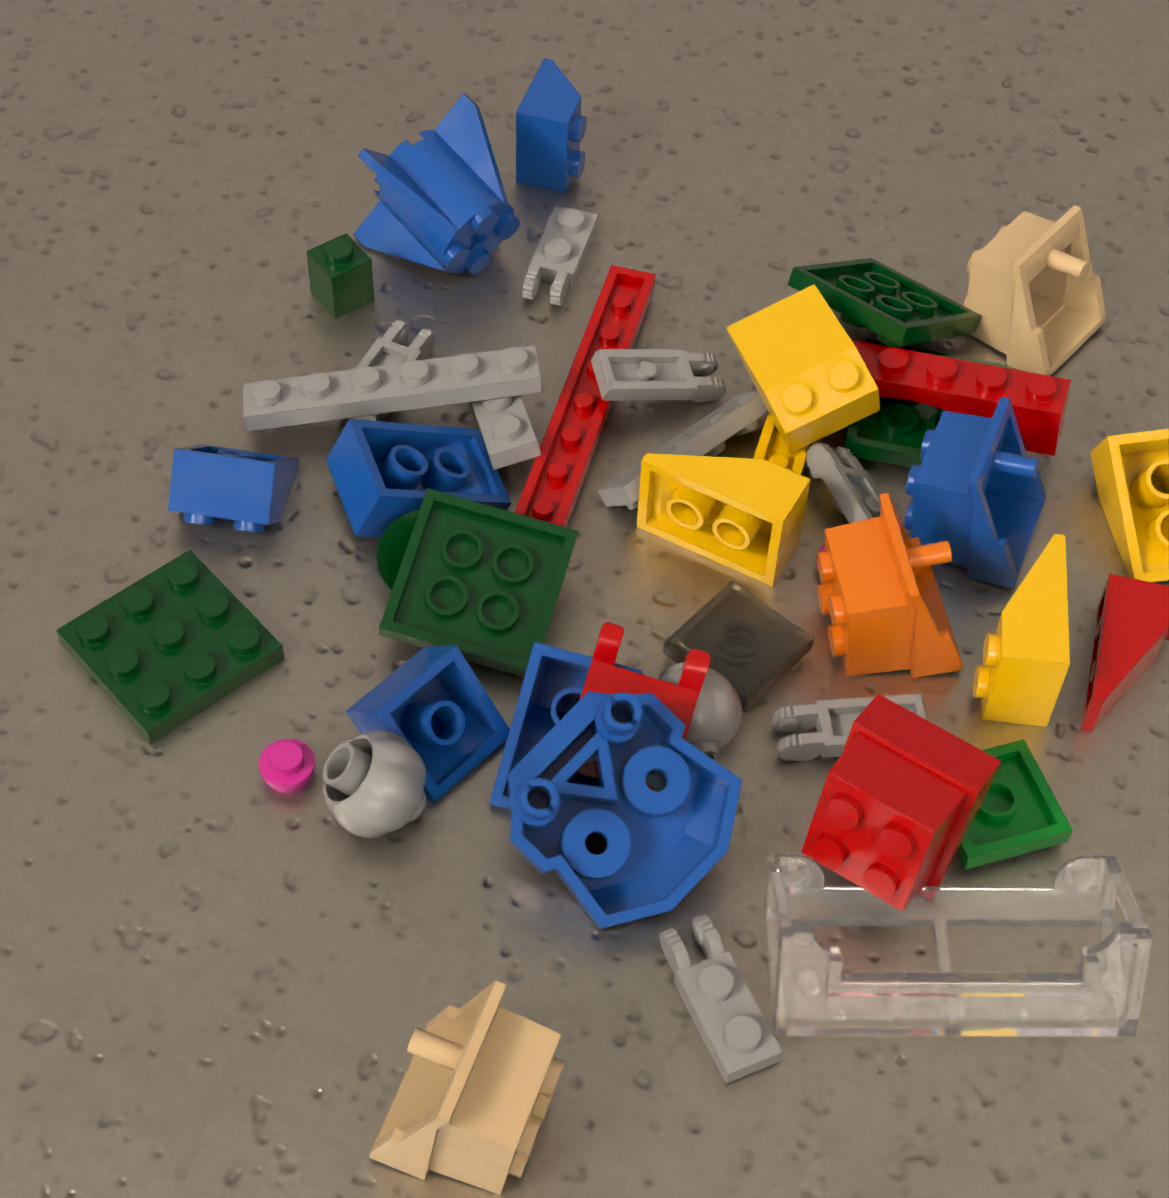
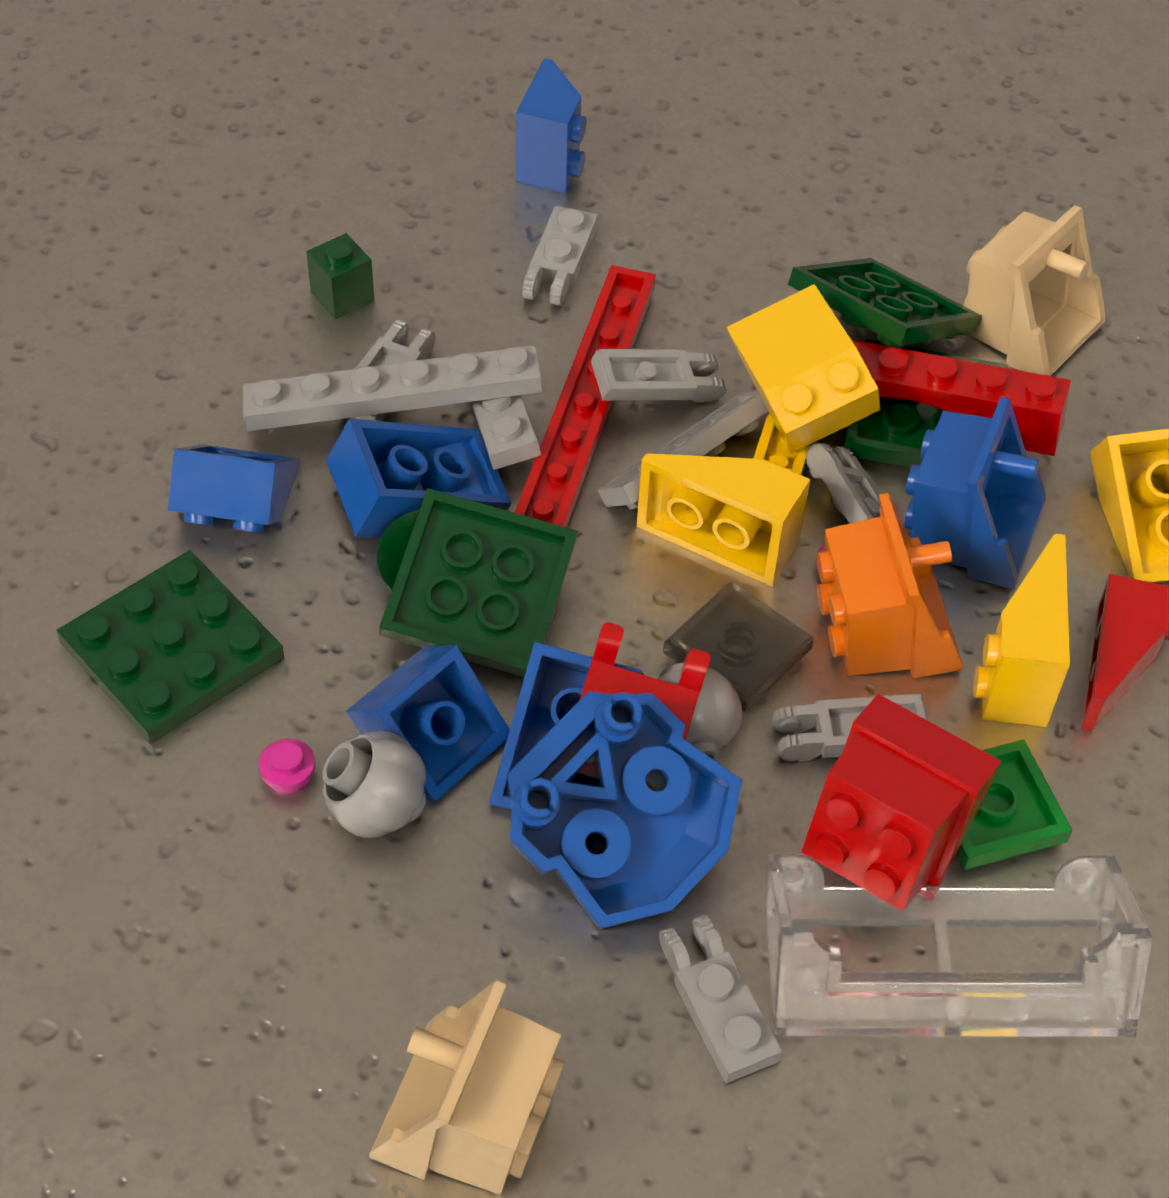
blue brick [353,93,520,275] -> none

